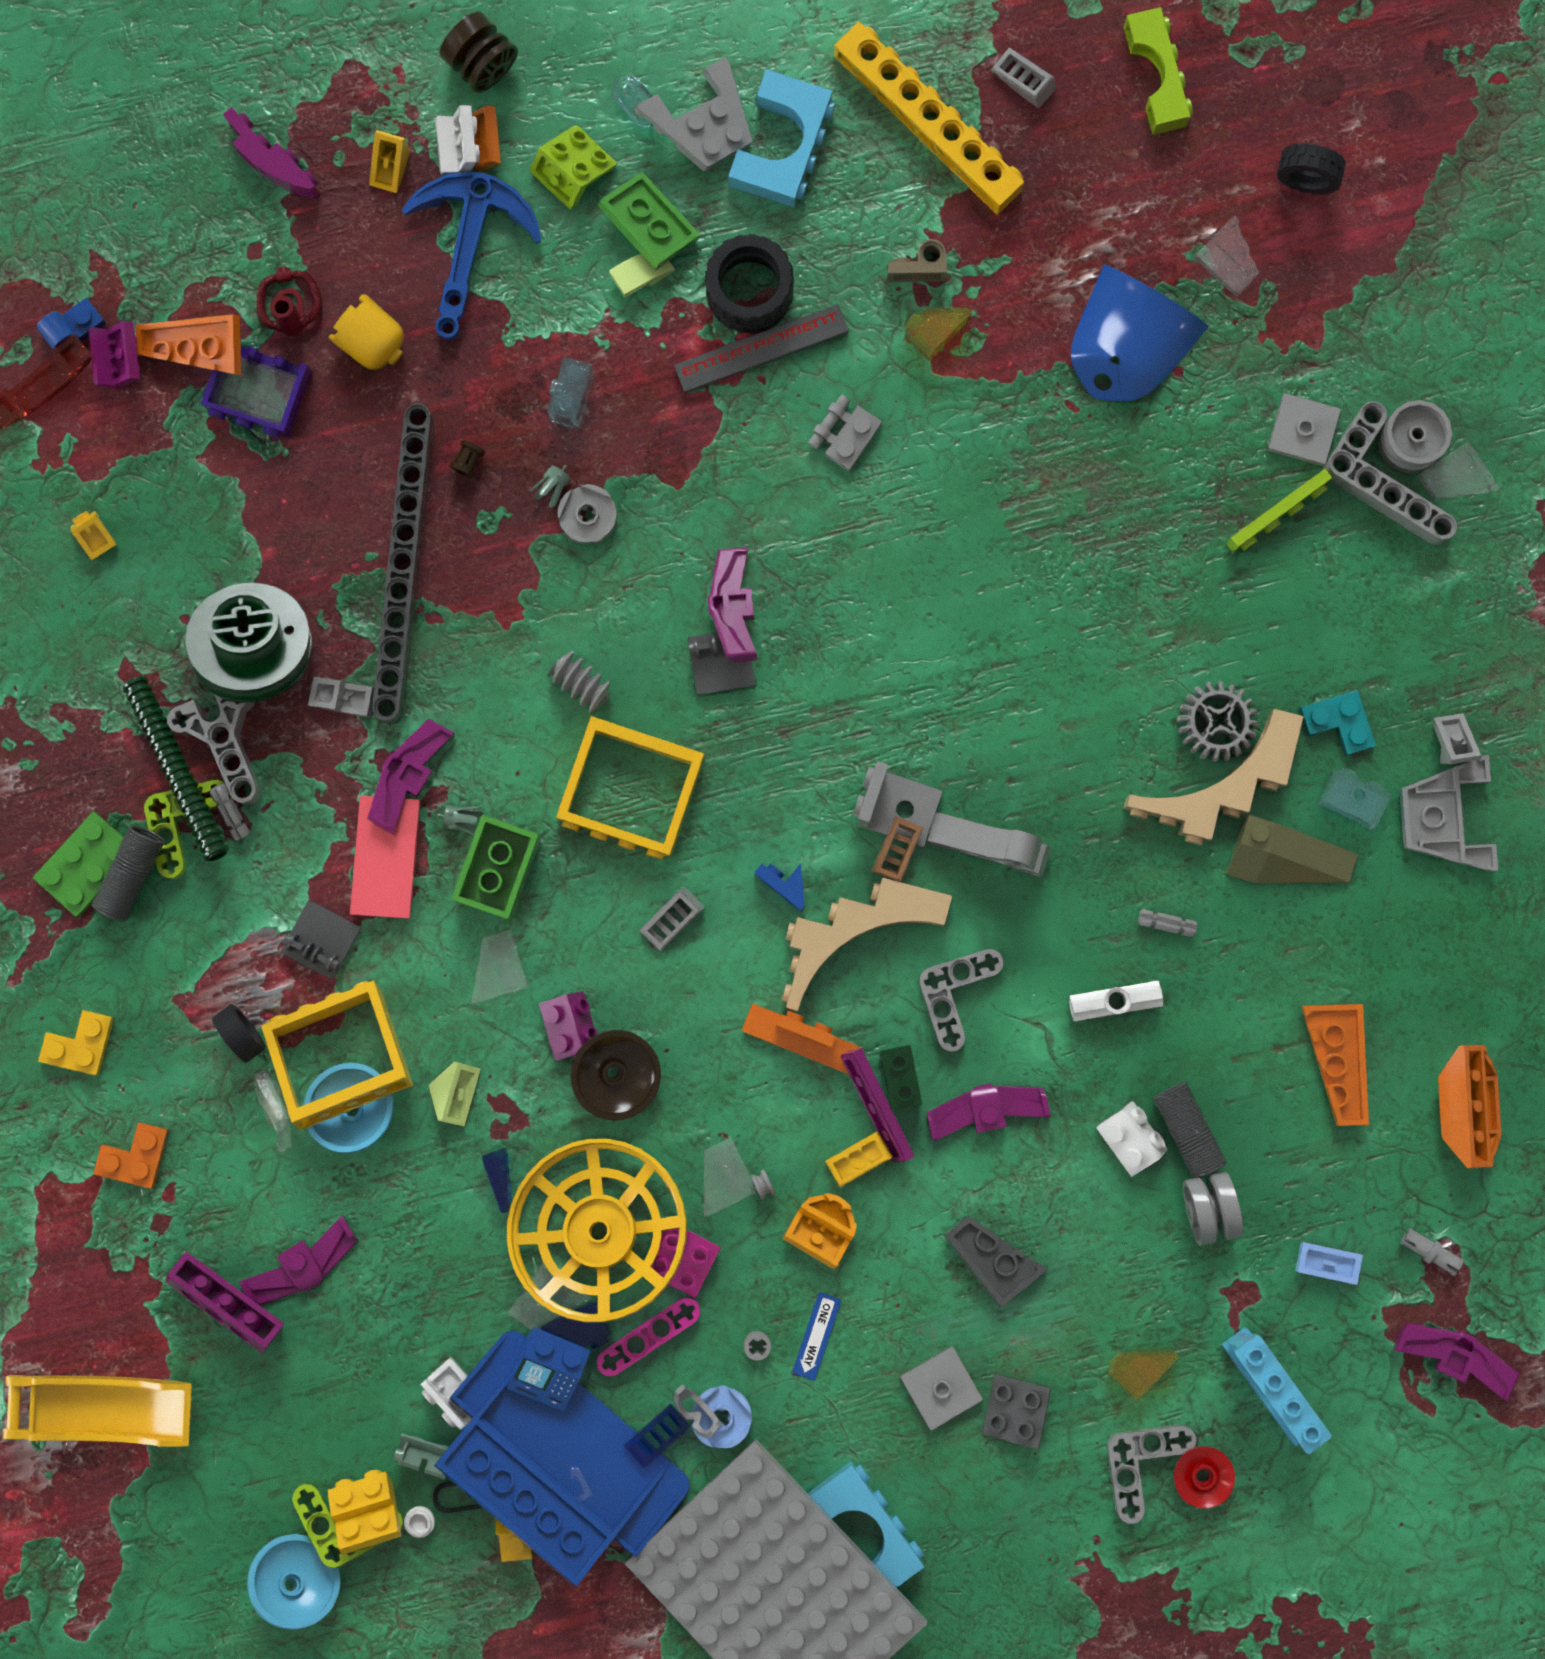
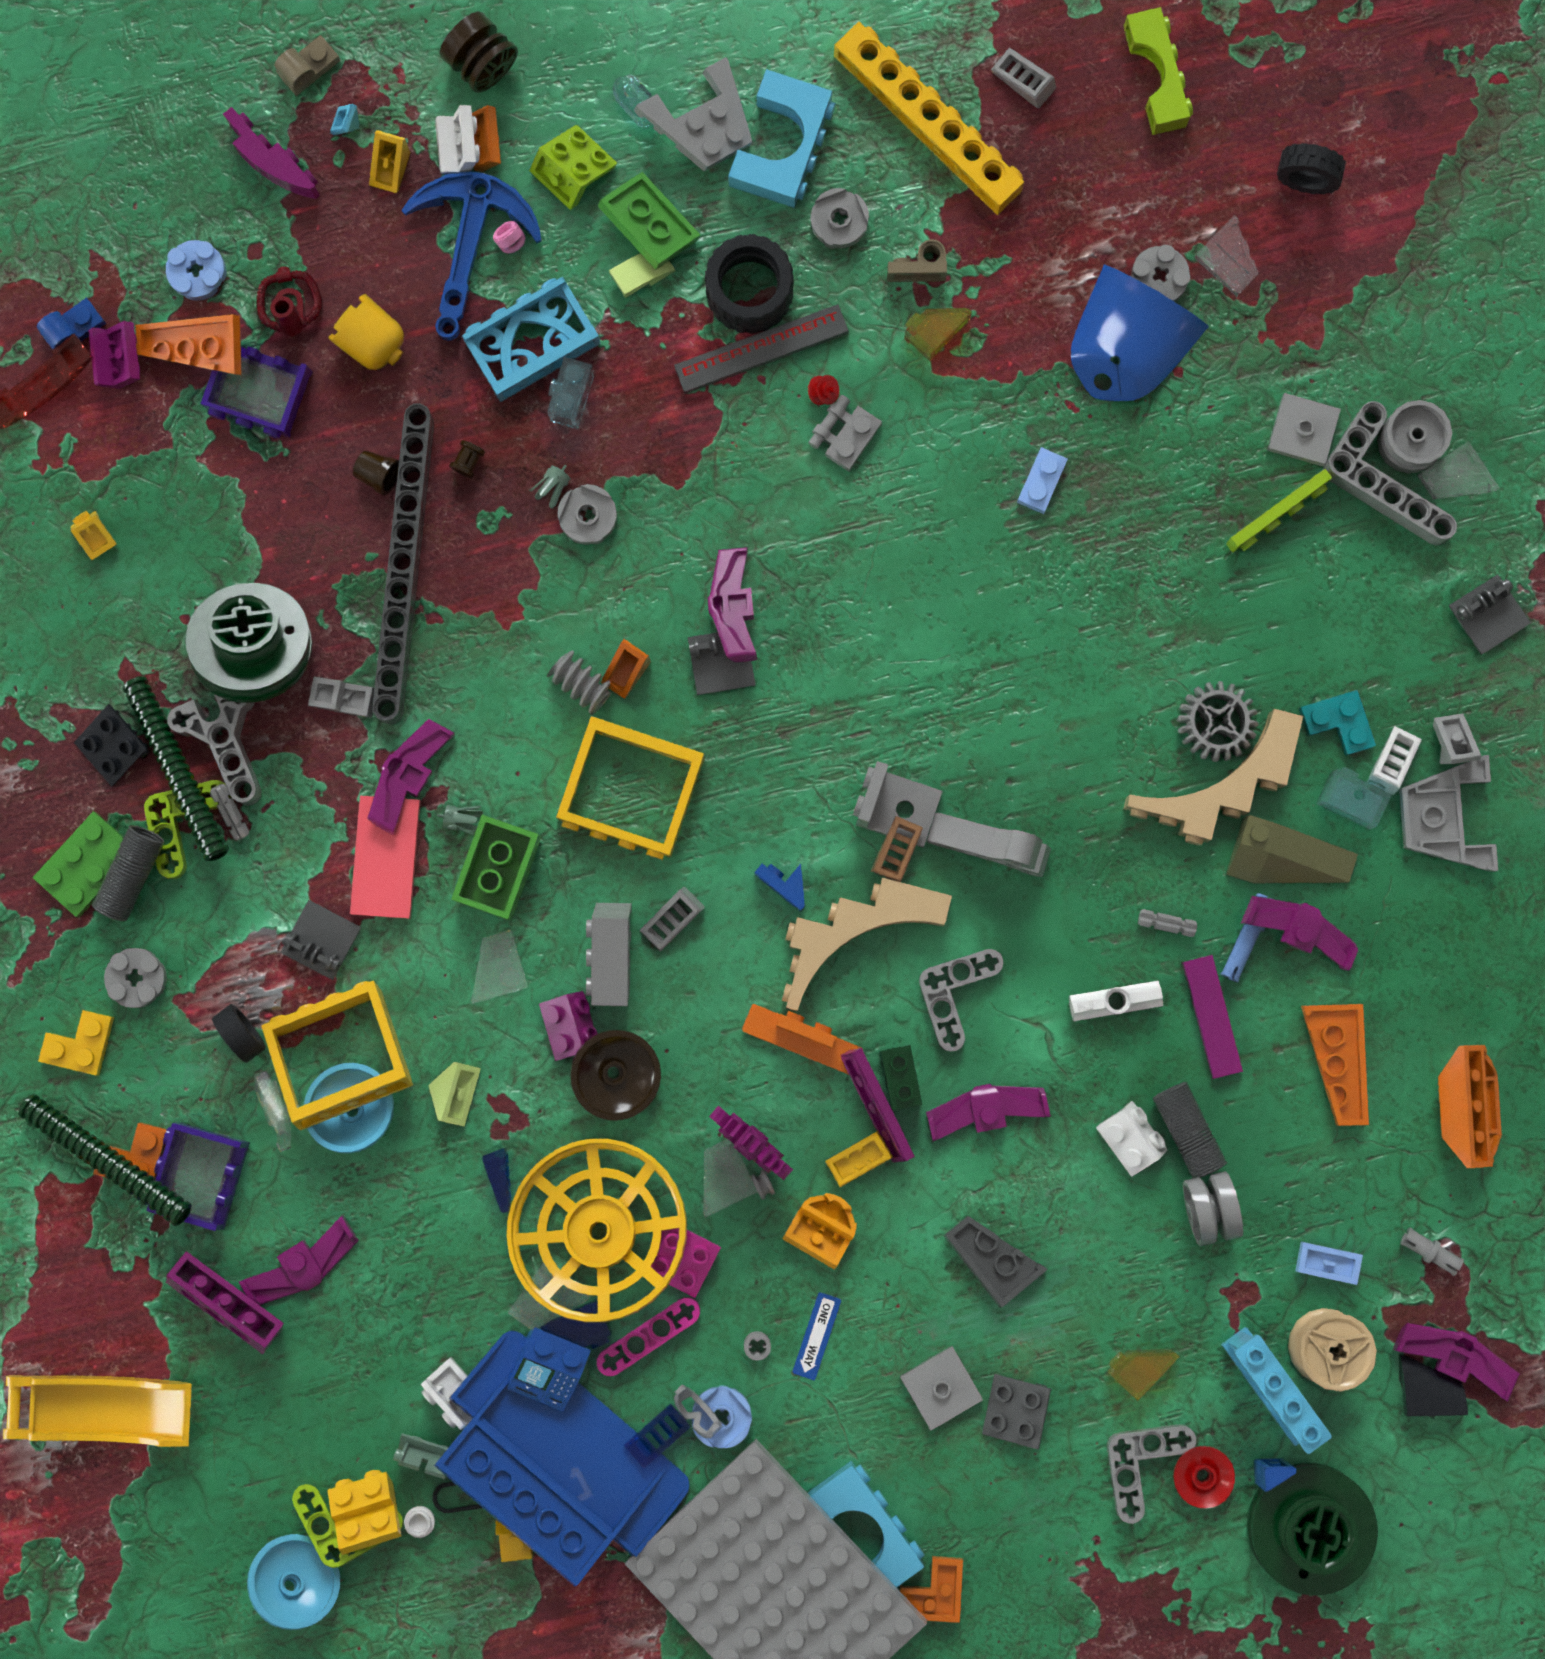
none -> dark green piece [18,1094,192,1226]
none -> black hinge [74,704,150,787]
none -> light grey plate [104,948,167,1008]
none -> window [146,1123,250,1231]
none -> light blue plate [166,240,226,300]
none -> dark tan plate [274,35,341,96]
none -> medium azure slope [330,104,360,135]
none -> dark brown piece [353,451,399,496]
none -> medium azure fence [462,277,601,402]
none -> bright pink tile [493,221,526,254]
none -> light grey wedge [586,903,632,1006]
none -> orange slope [600,639,651,699]
none -> magenta gear [709,1106,793,1180]
none -> red wheel [808,375,840,405]
none -> light grey plate [810,188,869,249]
none -> orange plate [899,1556,963,1623]
none -> light blue plate [1017,447,1068,514]
none -> light grey plate [1131,245,1190,302]
none -> magenta tile [1182,955,1243,1079]
none -> medium blue pin [1220,893,1272,982]
none -> magenta plate [1241,896,1358,971]
none -> dark green wheel [1247,1463,1378,1596]
none -> blue slope [1254,1458,1296,1492]
none -> tan piece [1288,1308,1377,1391]
none -> white slope [1367,726,1422,795]
none -> black slope [1399,1354,1468,1416]
none -> dark grey hinge [1449,574,1531,655]

